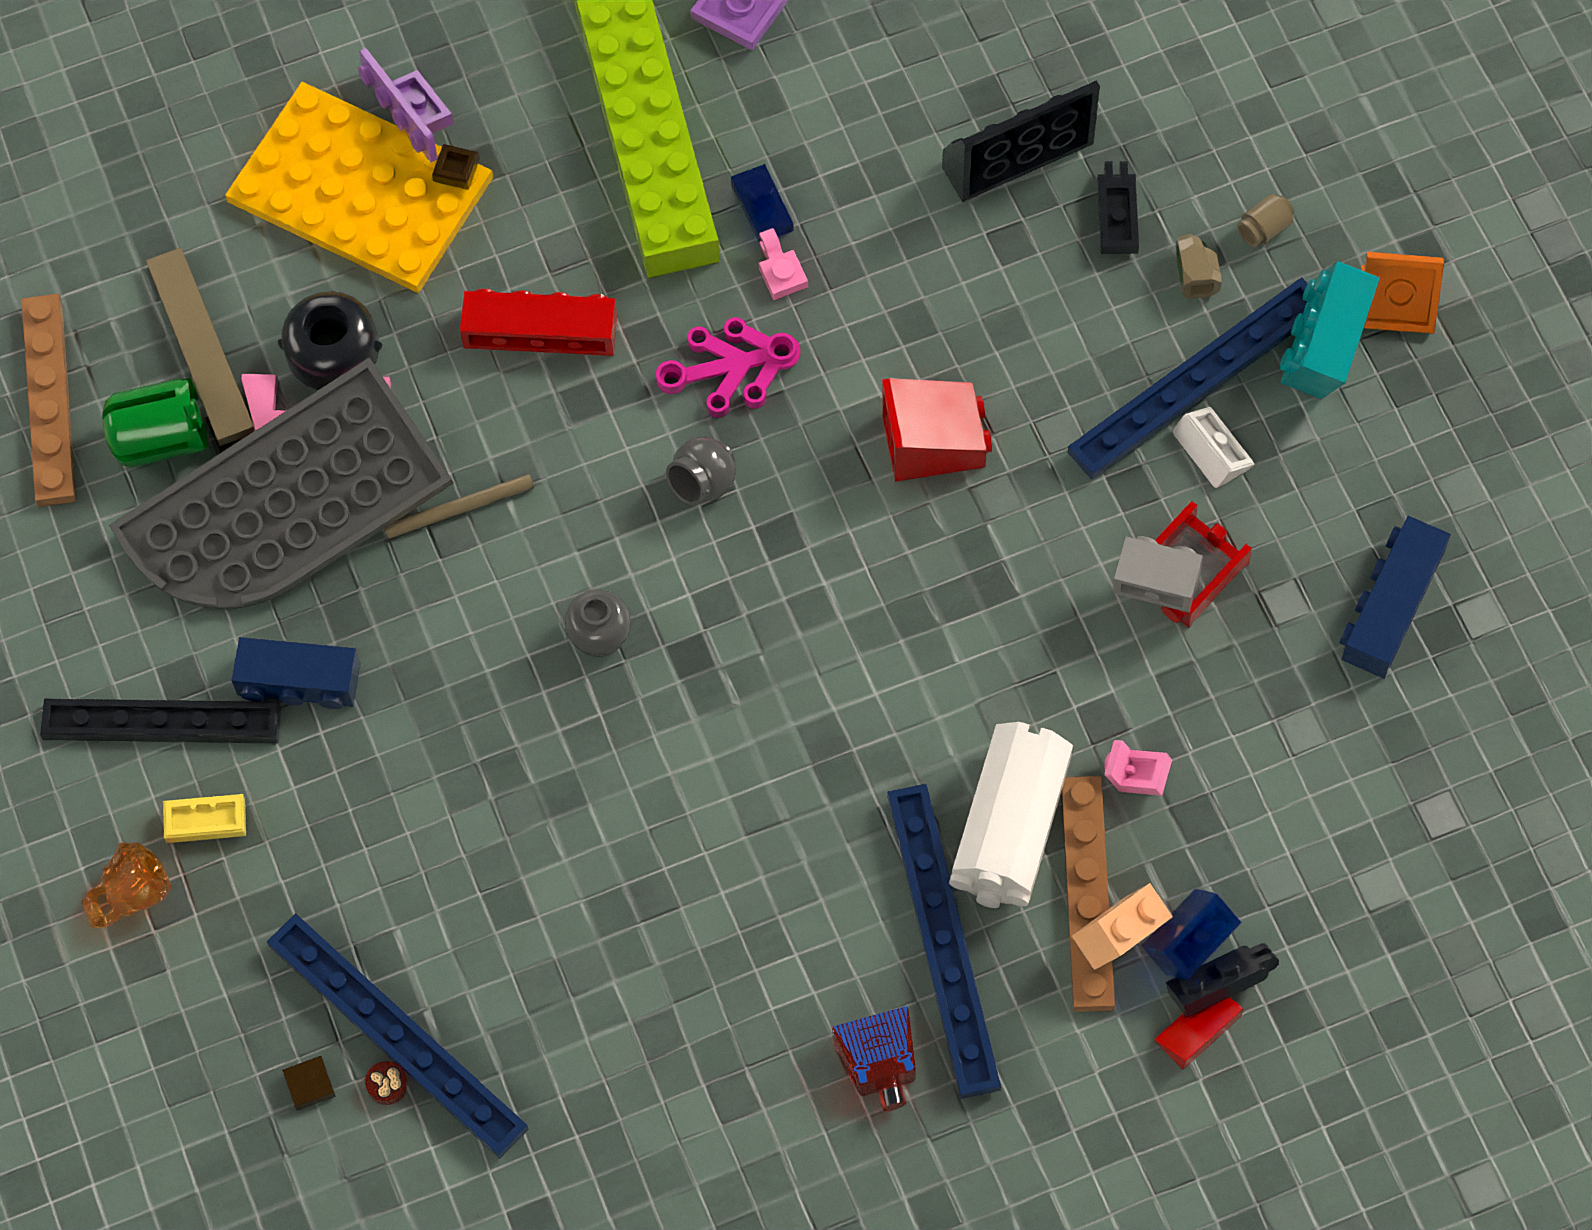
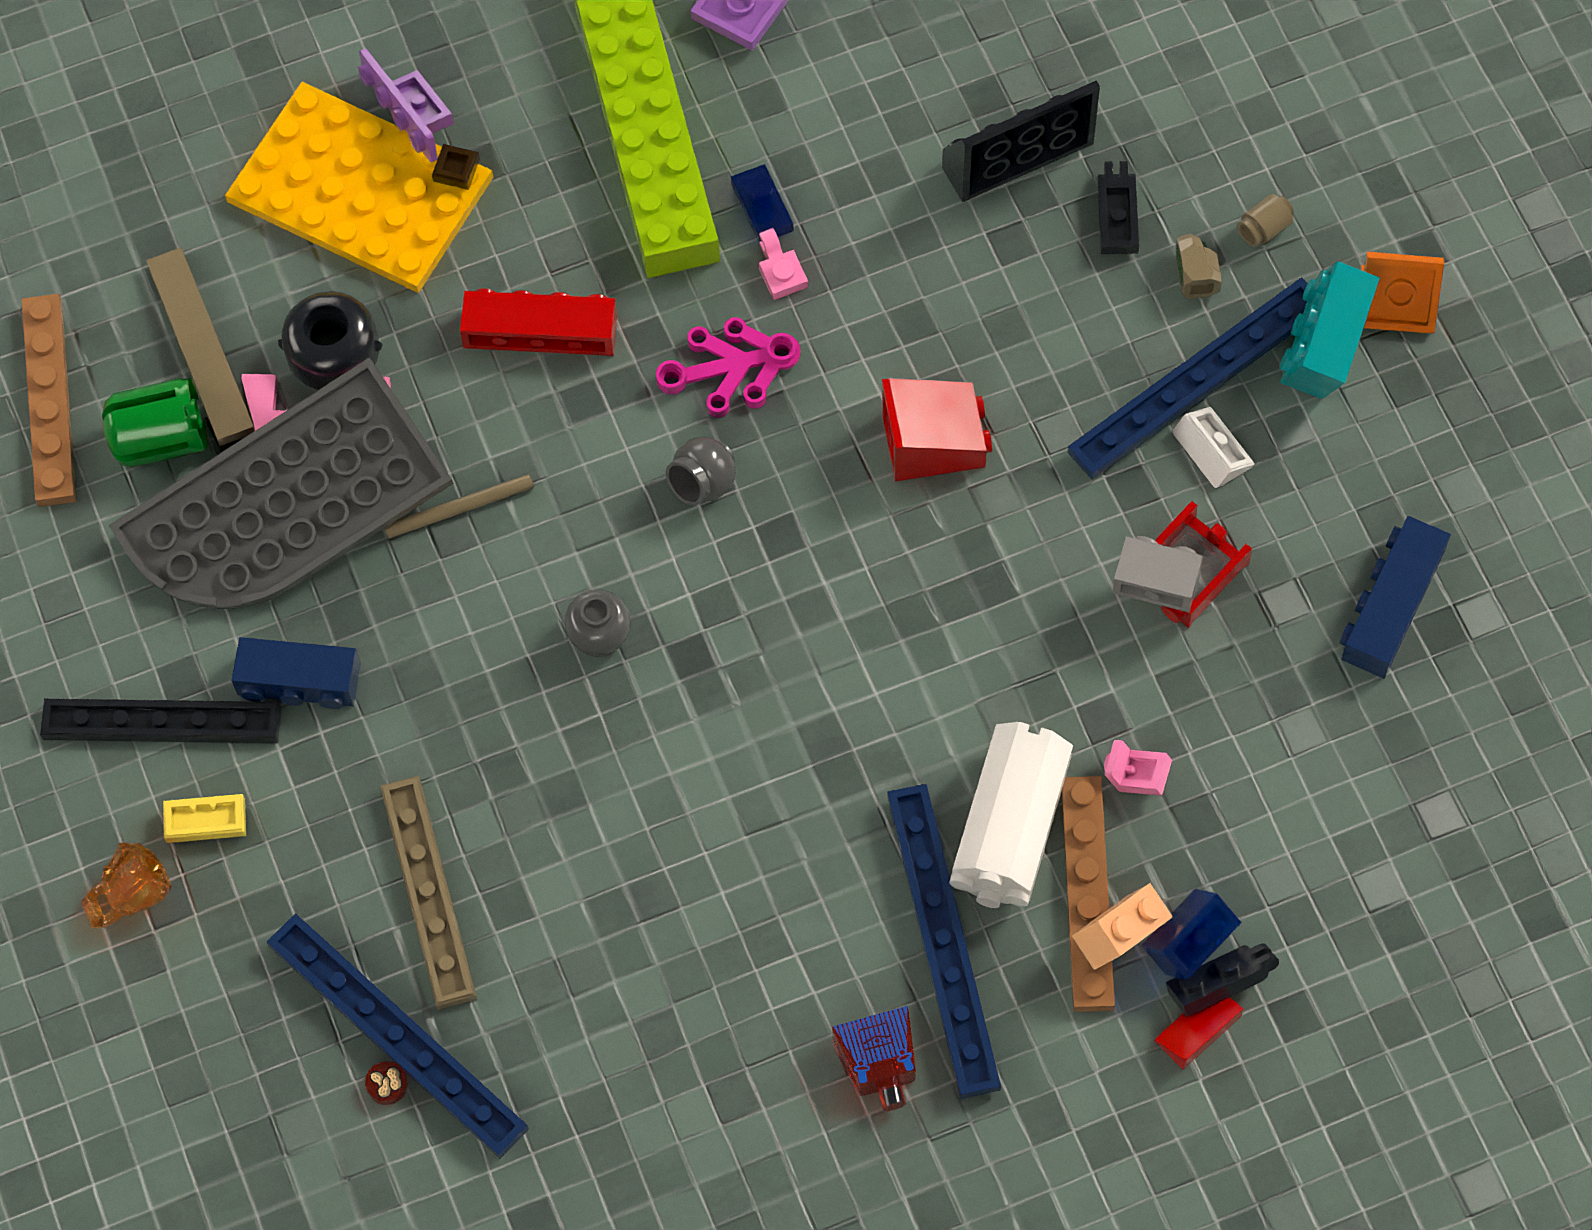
dark brown tile [282,1056,336,1111] -> none
none -> dark tan tile [380,775,477,1010]

